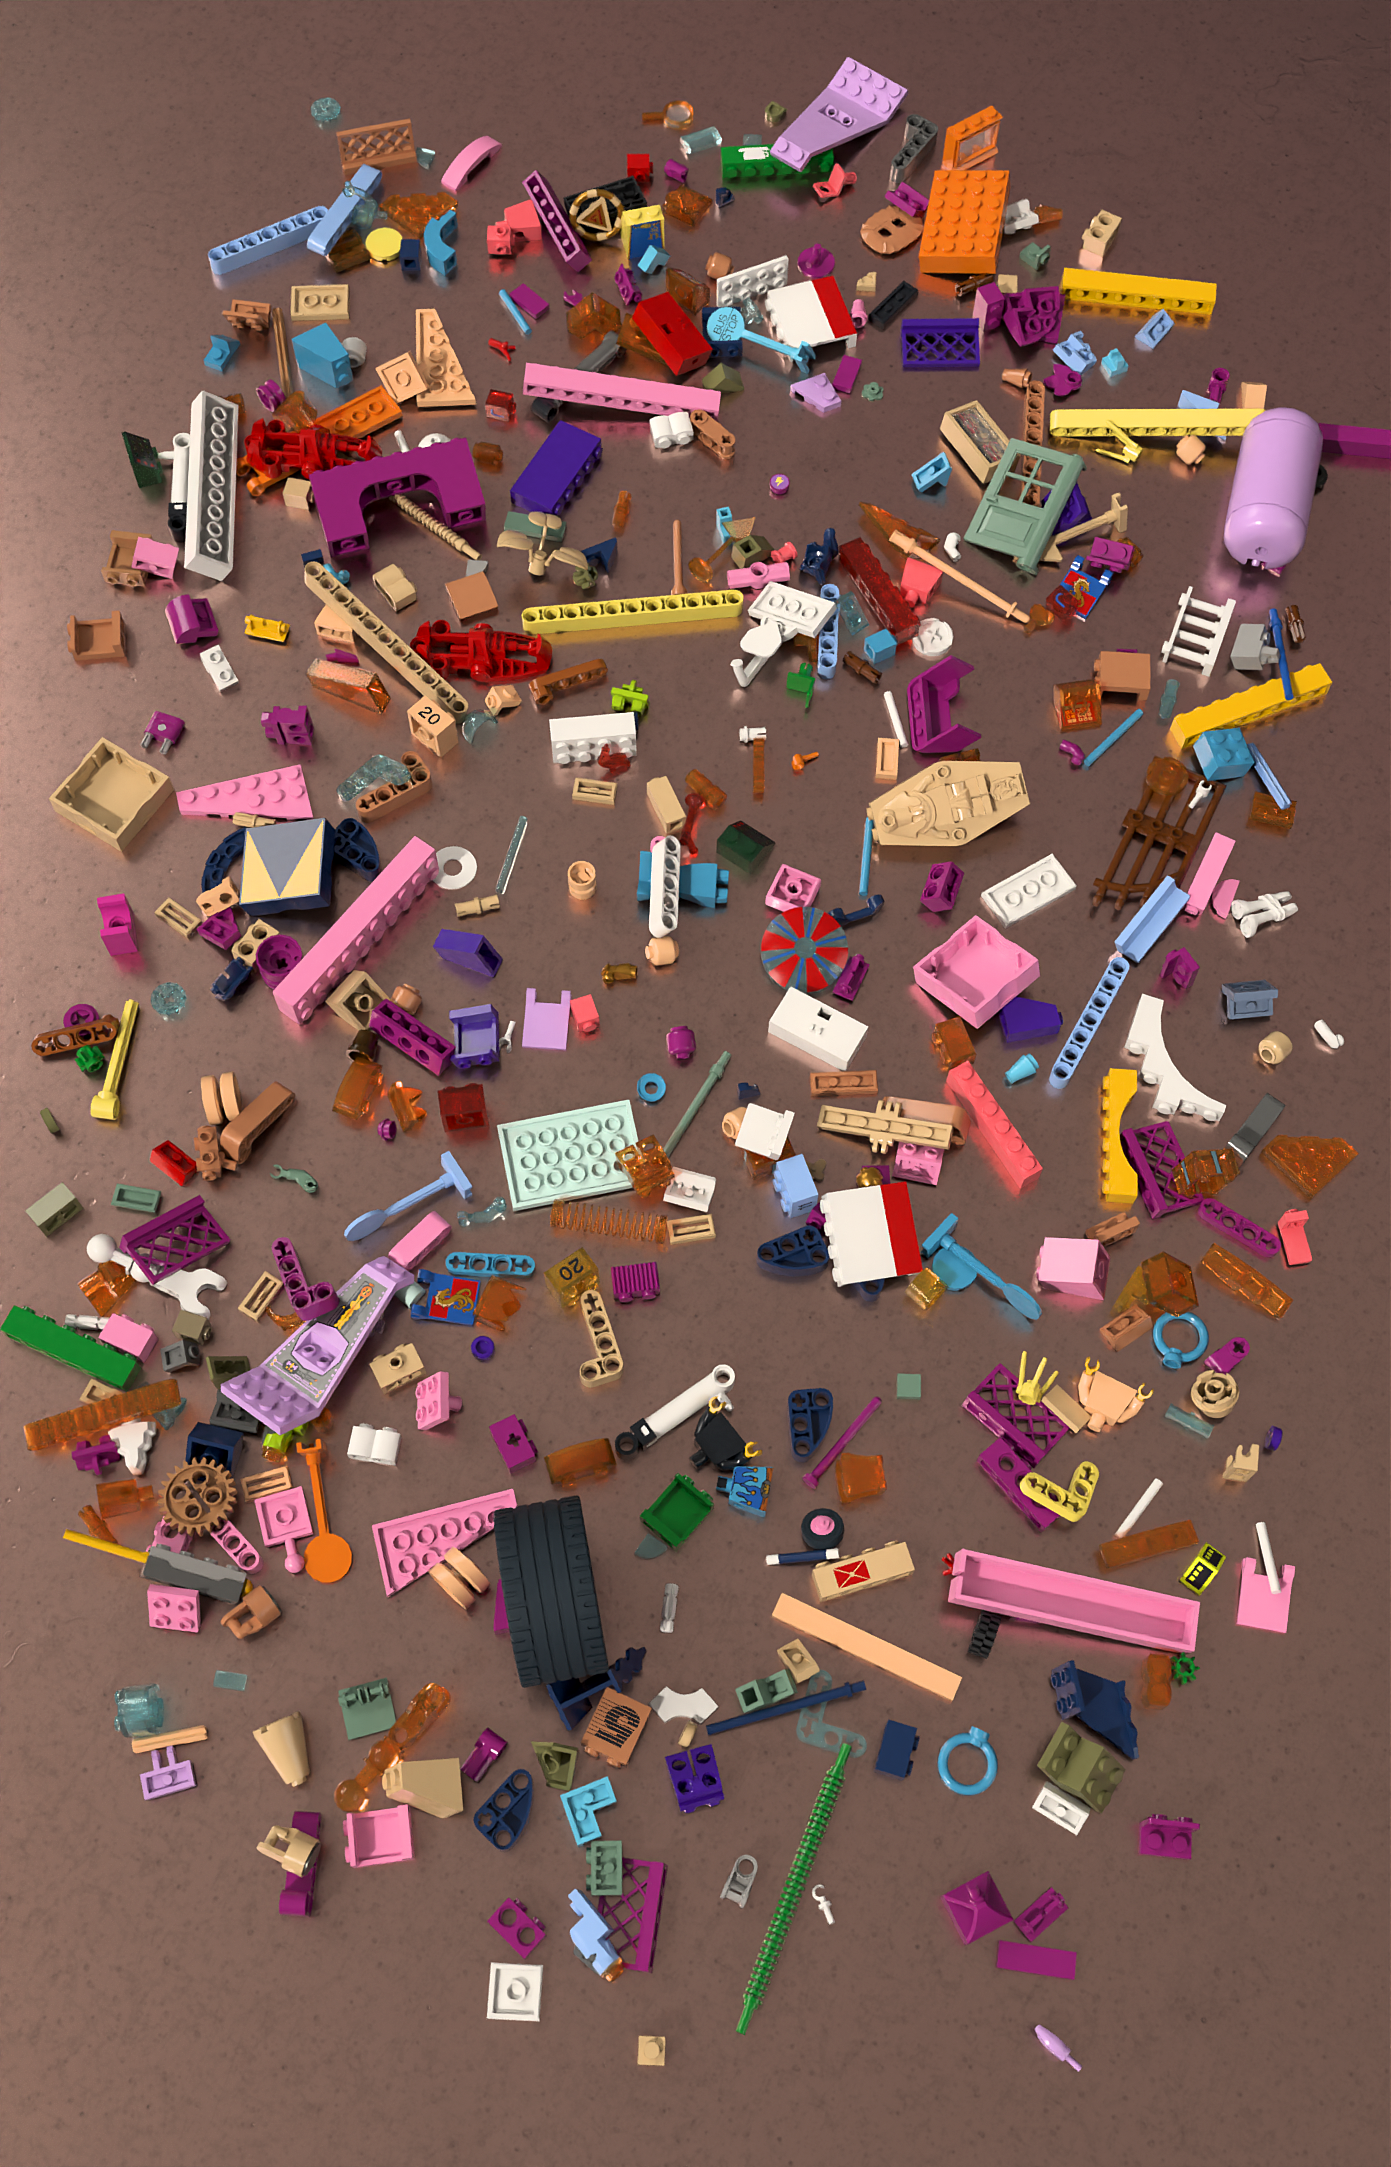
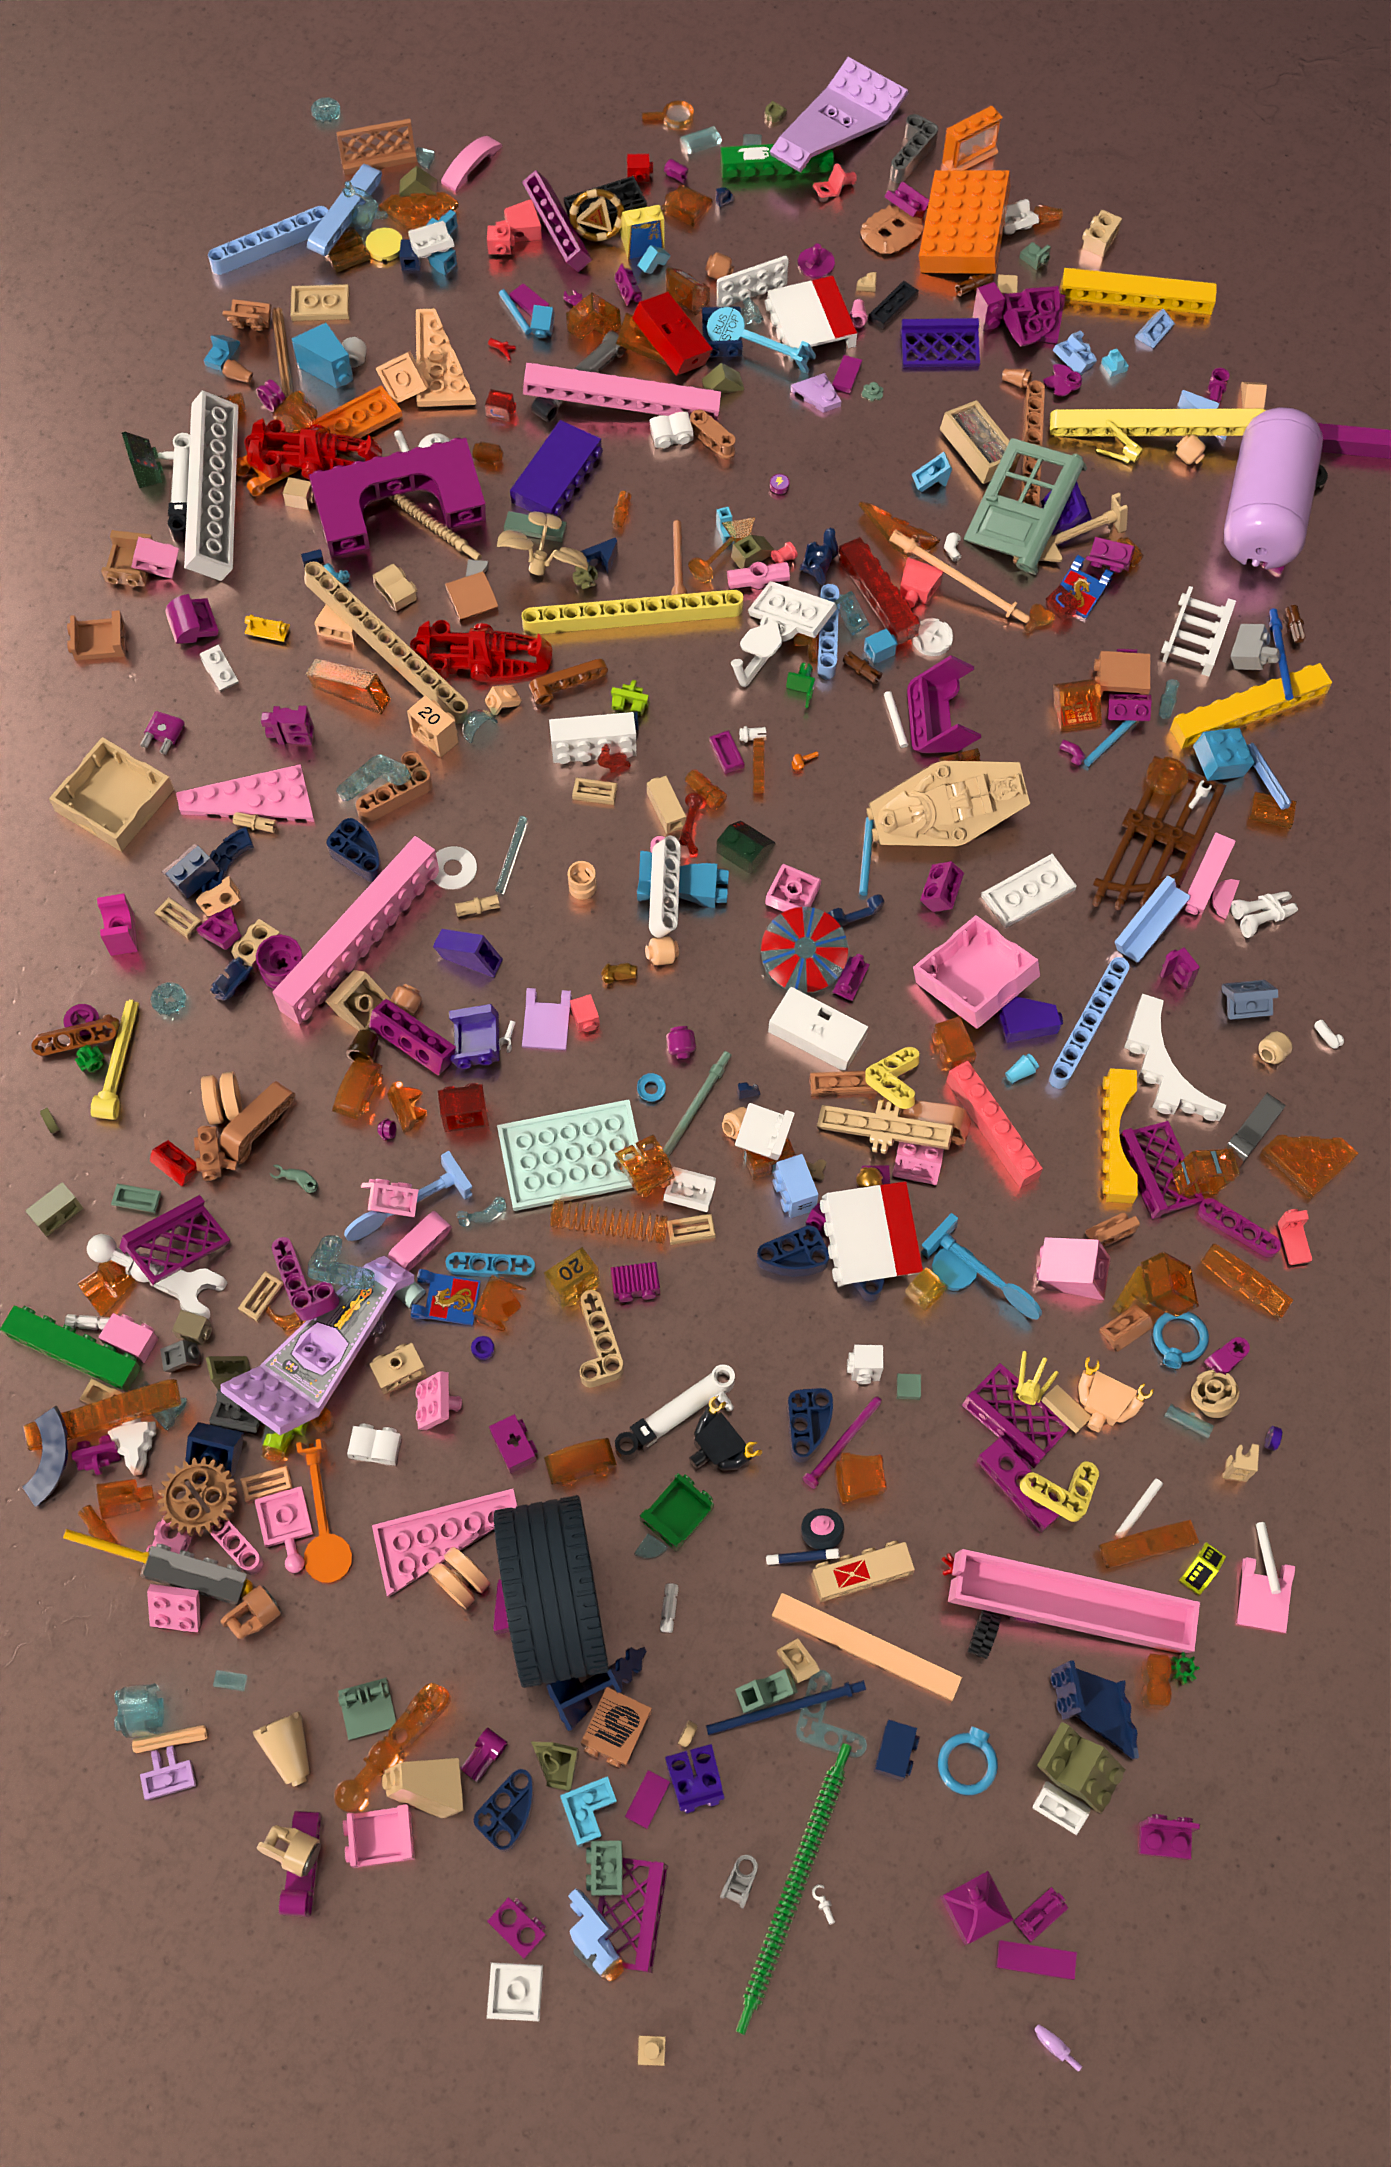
tile [239,818,336,916] -> none
magenta bar [326,649,359,663] -> none
white tile [648,1686,718,1725] -> none
torso [716,1467,773,1517] -> none
light nougat tile [876,738,899,780] -> none
none -> tile [22,1406,69,1507]
none -> dark blue slope [162,844,220,899]
none -> nougat cone [222,359,253,384]
none -> clear light blue beam [307,1235,375,1290]
none -> bright pink bracket [361,1179,419,1217]
none -> olive slope [399,166,438,197]
none -> white bracket [408,221,454,258]
none -> dark azure brick [531,305,555,338]
none -> magenta tile [625,1770,670,1829]
none -> magenta tile [710,730,745,774]
none -> white brick [847,1345,883,1384]
none -> light yellow beam [865,1047,919,1109]
none -> magenta bracket [1108,694,1152,721]

